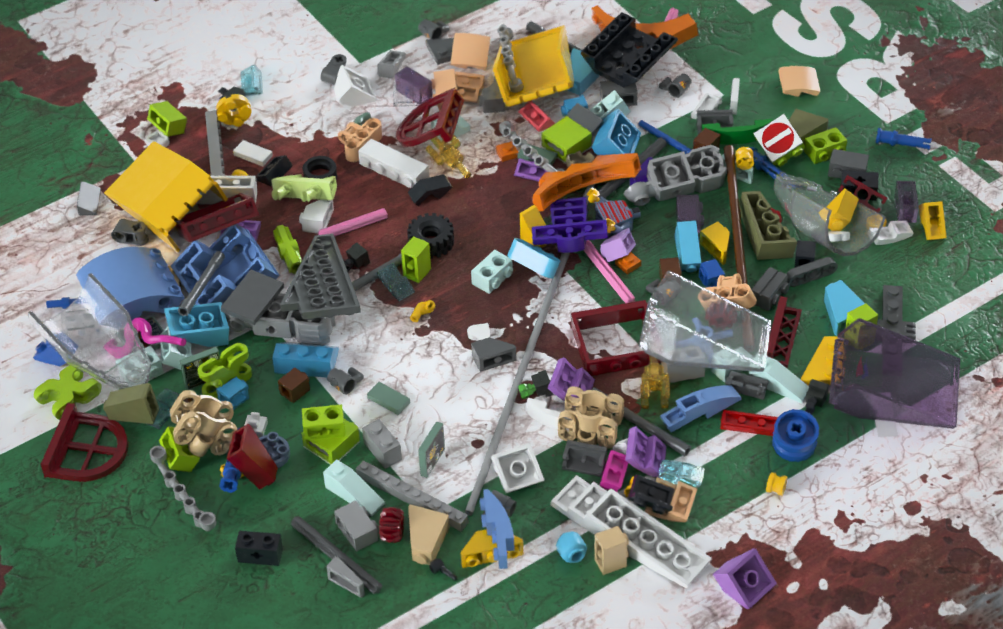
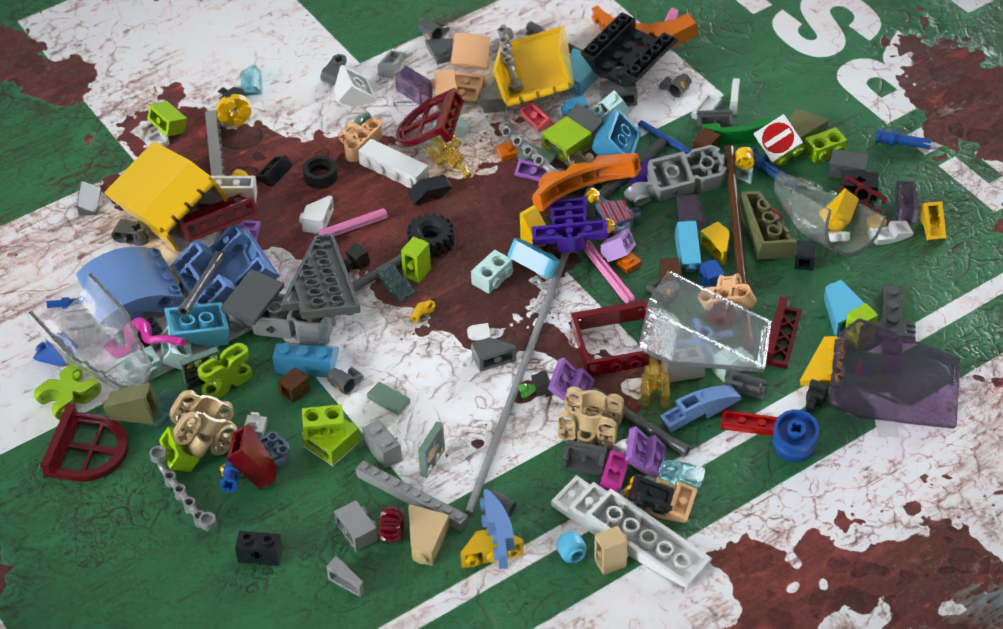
dark azure window [216,377,249,410] -> none
white tile [233,140,273,166] -> none
yellowish green hose [271,174,337,202] -> none
lime piece [273,225,302,275] -> none
dark grey axle [291,516,382,594] -> none
light aqua slope [323,460,385,517] -> none
black hand [429,558,458,581] -> none
white slope [491,443,544,494] -> none
white slope [527,398,564,430] -> none
medium lavender slope [713,549,777,609] -> none
light aqua slope [749,353,809,403] -> none
dark grey brick [751,267,790,311] -> none
yellow wheel [766,472,788,496] -> none
light nougat slope [778,66,820,97] -> none
dark grey beam [786,257,838,287] -> none

